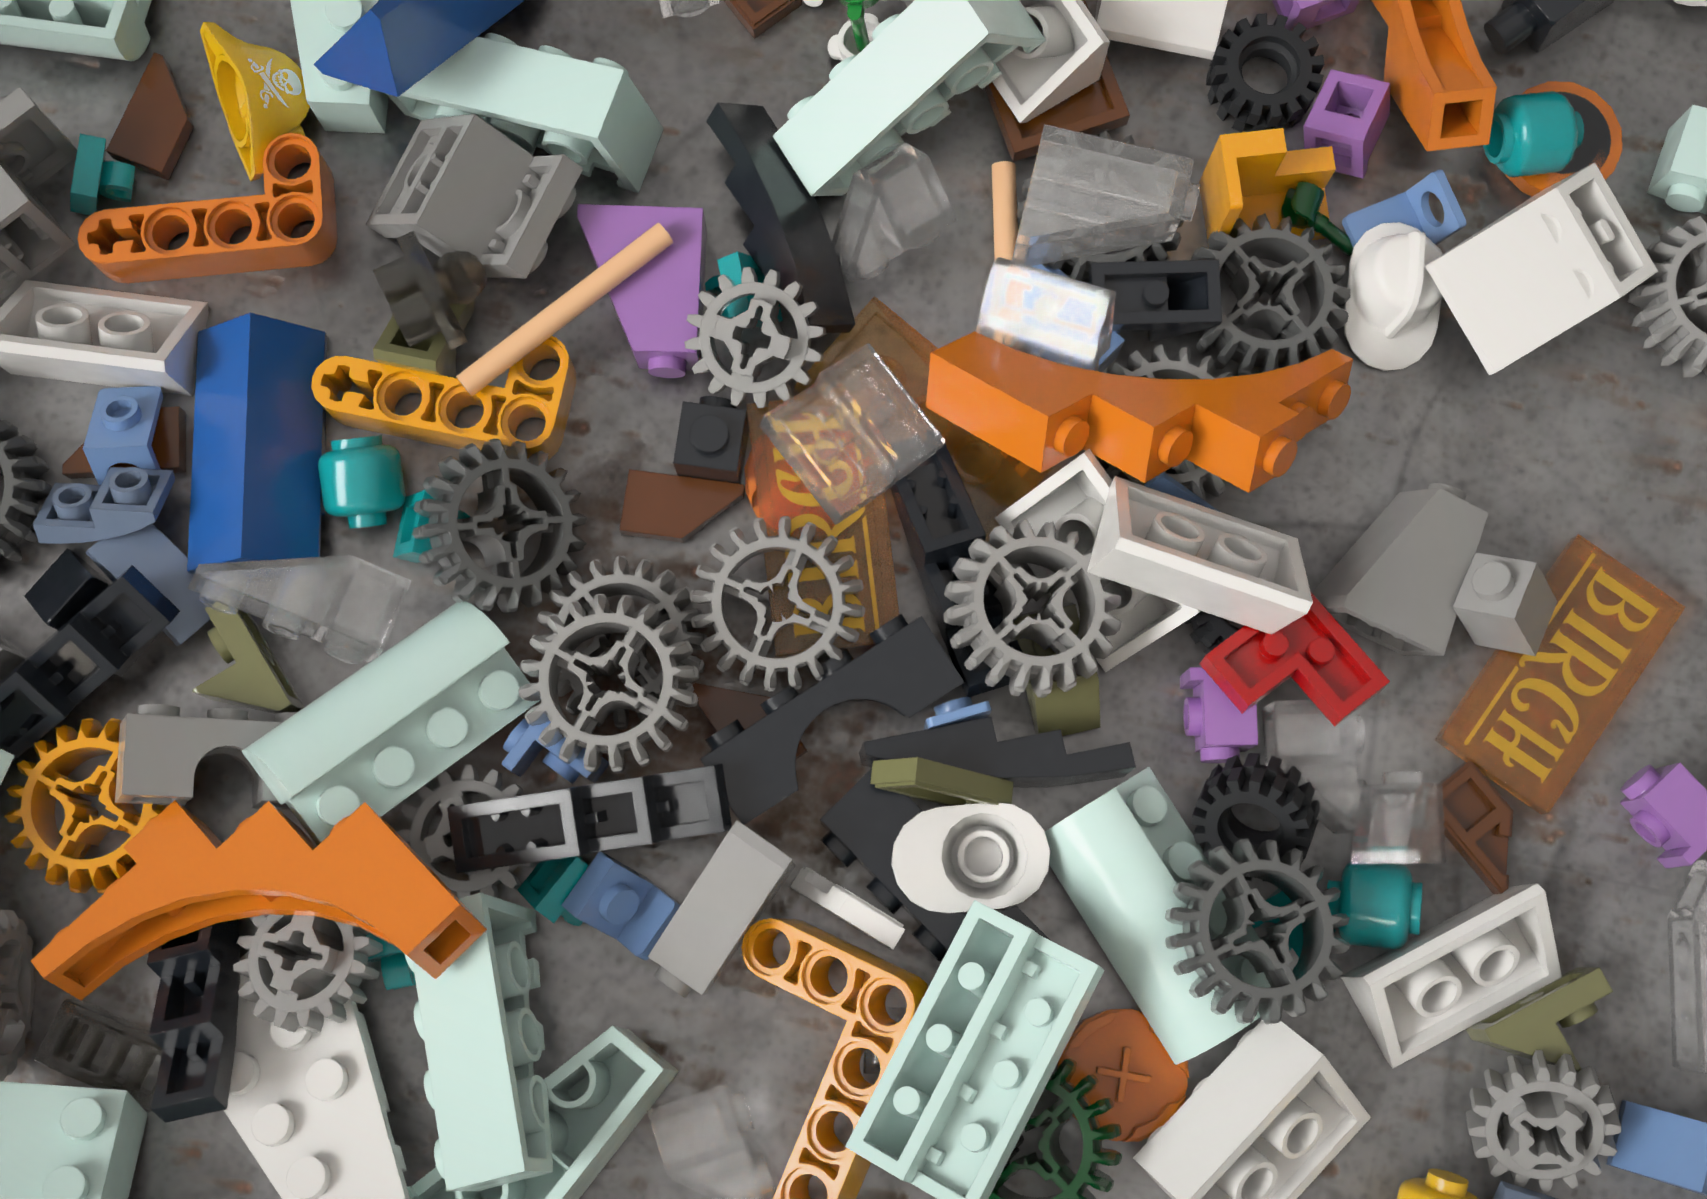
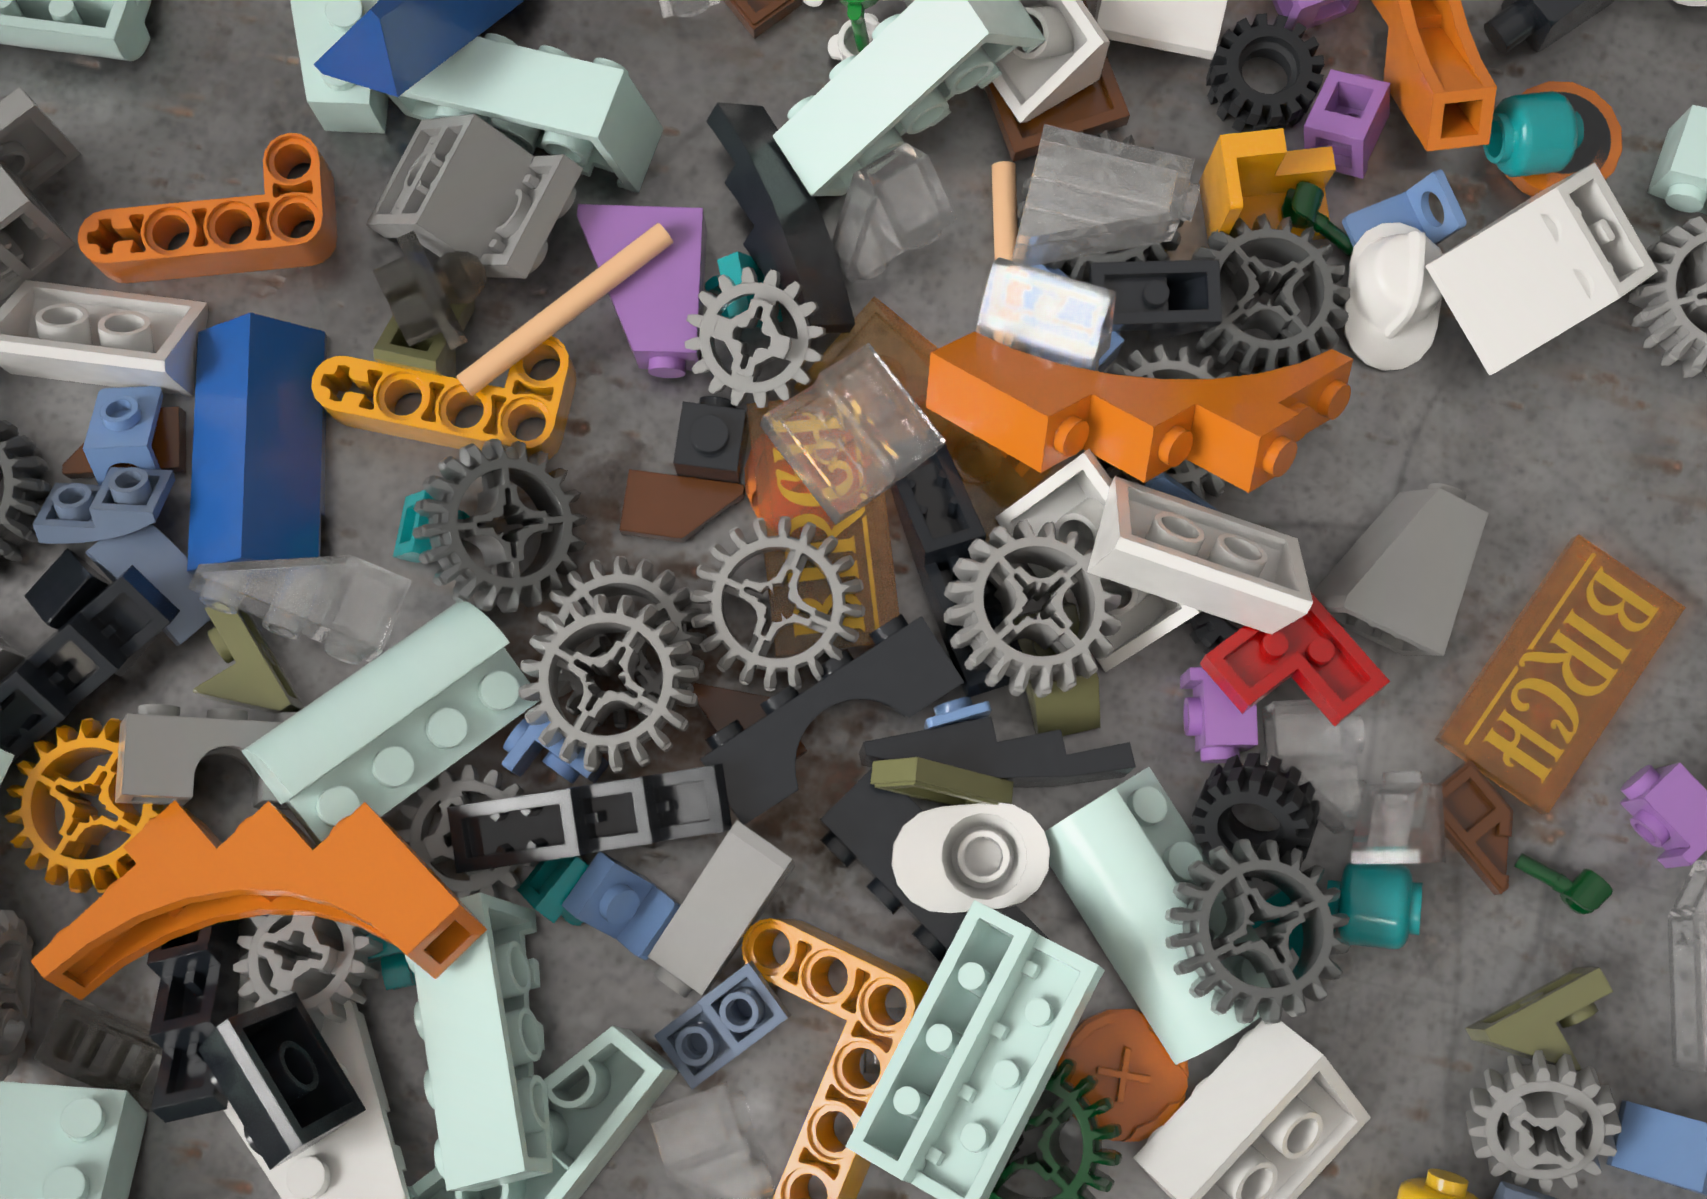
teal tile [70,133,136,215] -> none
reddish brown tile [106,52,194,180] -> none
yellow hat [200,22,310,182] -> none
teal head [318,435,406,529] -> none
white tile [790,867,905,950] -> none
white slope [1341,883,1562,1068] -> none
light grey brick [1453,552,1557,656] -> none
none -> black slope [198,992,366,1170]
none -> sand blue slope [654,961,791,1090]
none -> dark green hand [1514,853,1613,914]

